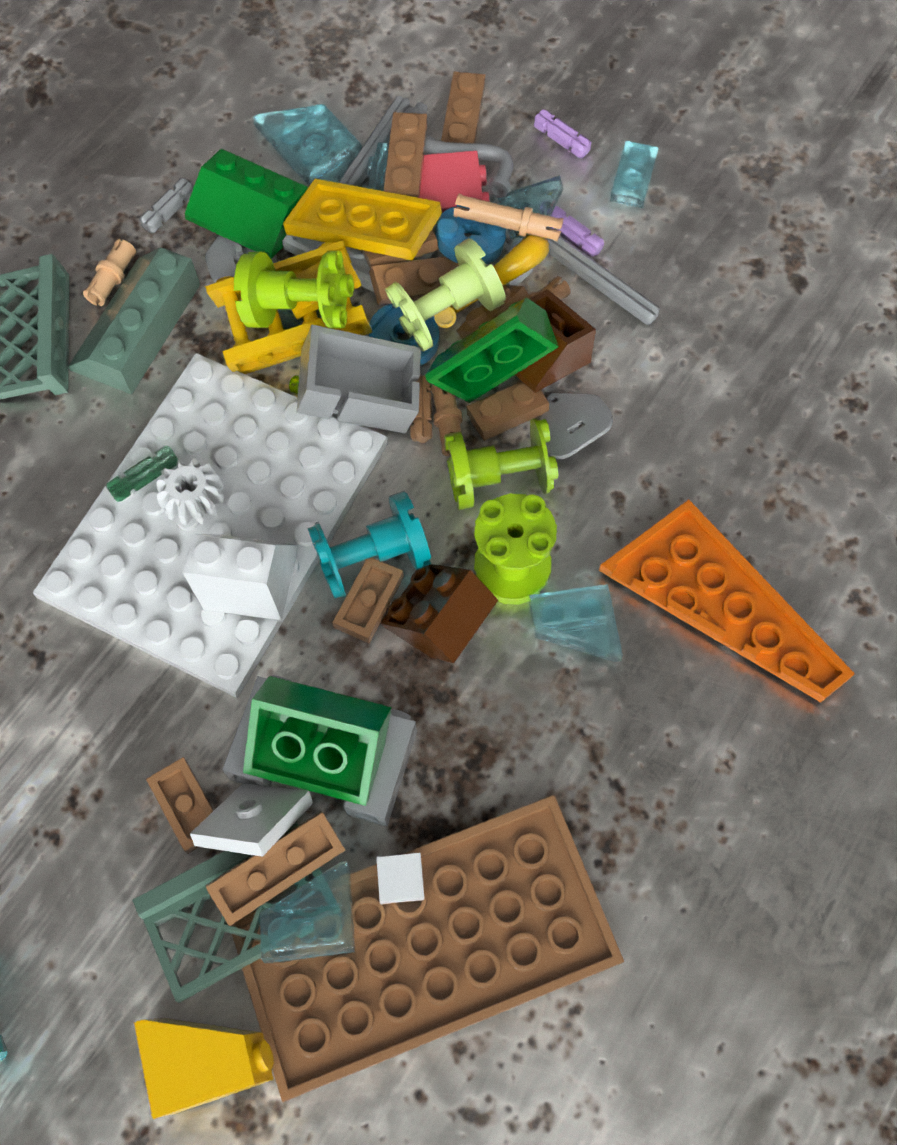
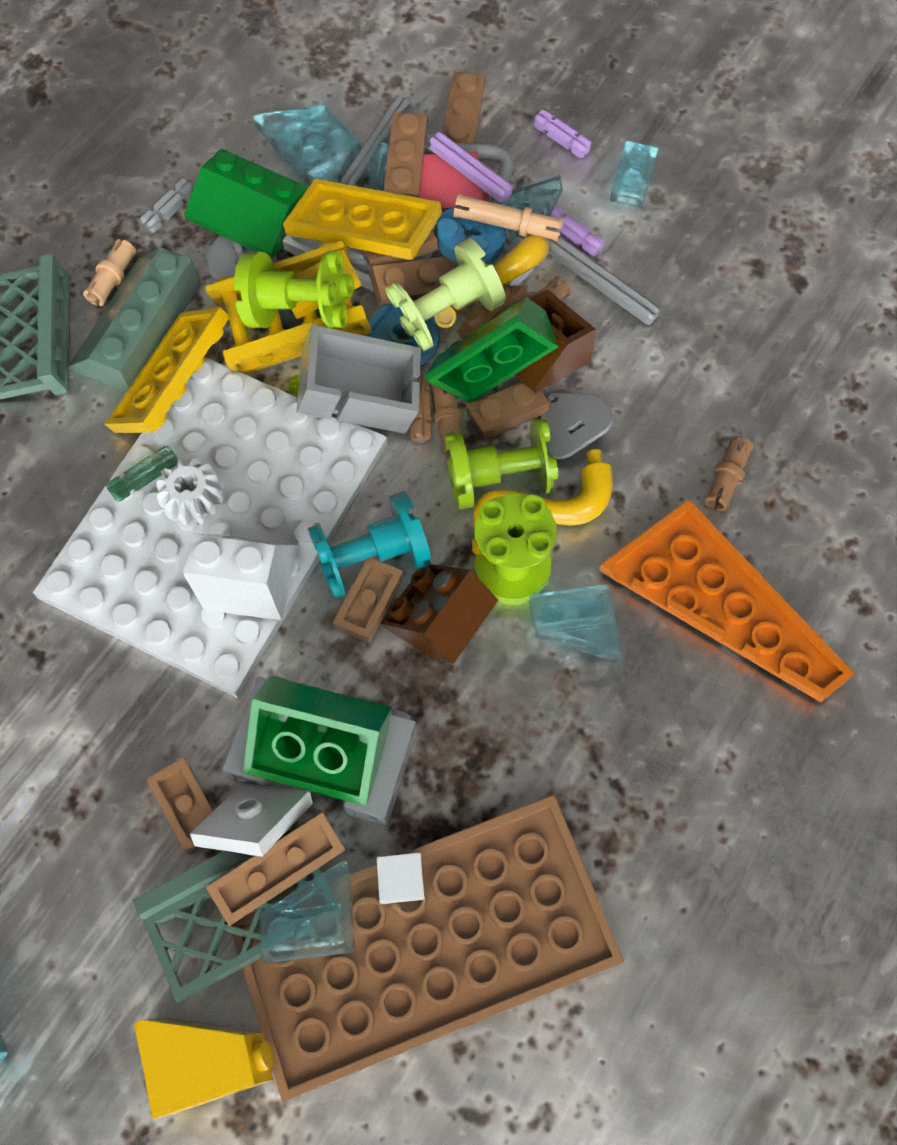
none -> yellow plate [105,307,230,433]
none -> lavender axle [429,132,513,203]
none -> yellow animal [472,449,613,555]
none -> medium nougat pin [704,436,754,512]

